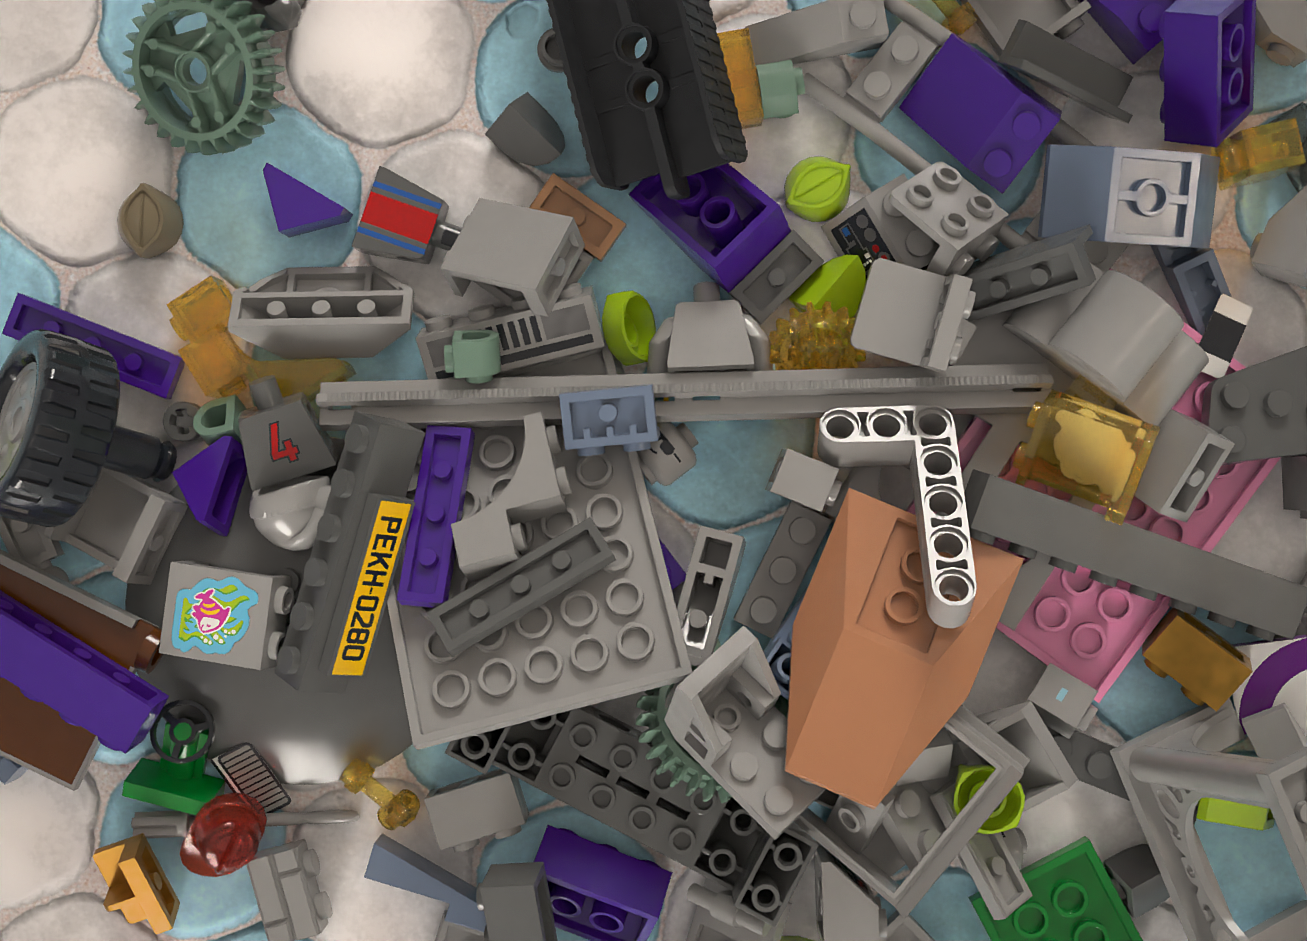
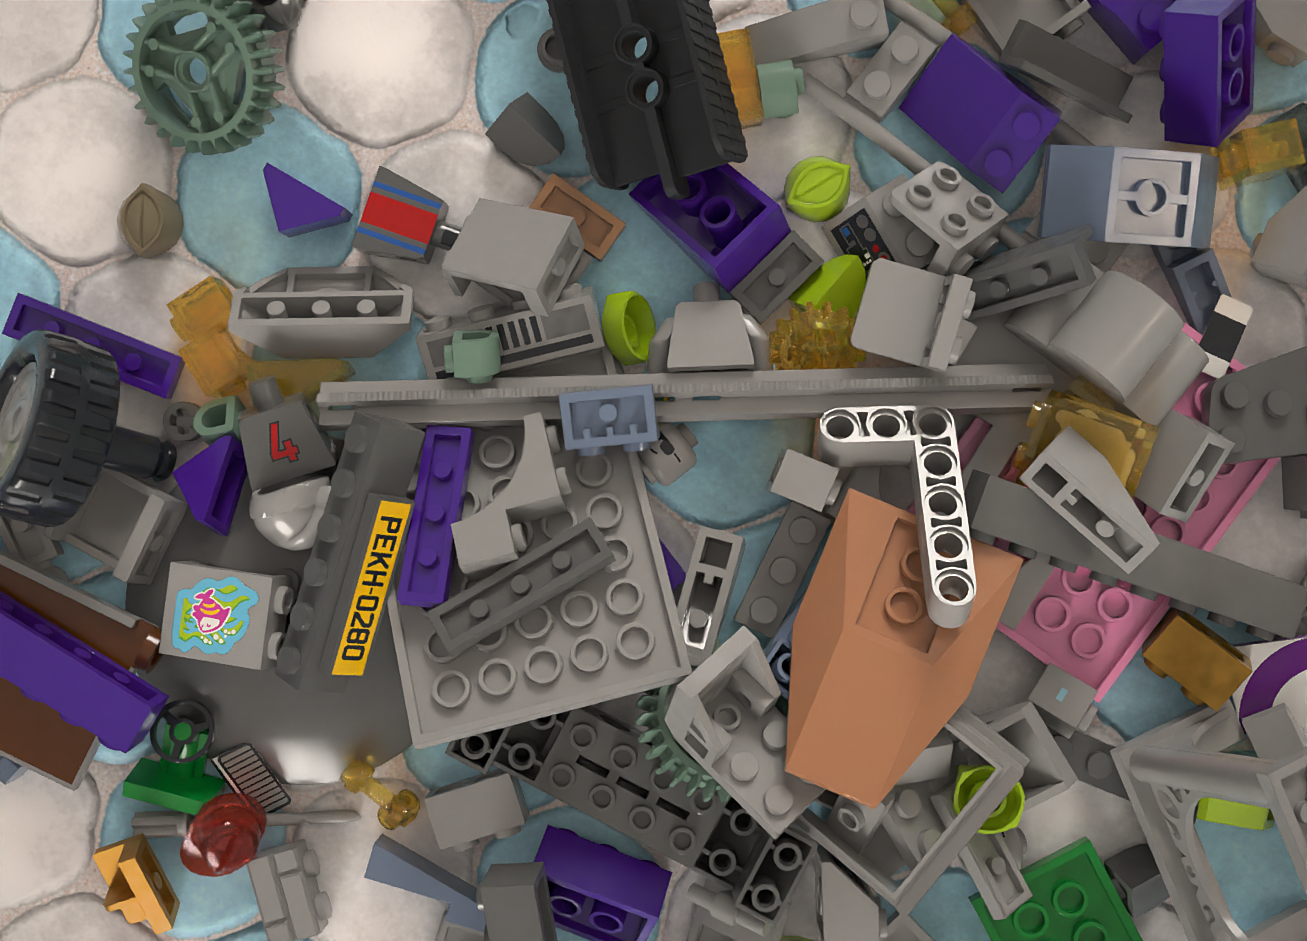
none -> light grey slope [1019,425,1160,575]

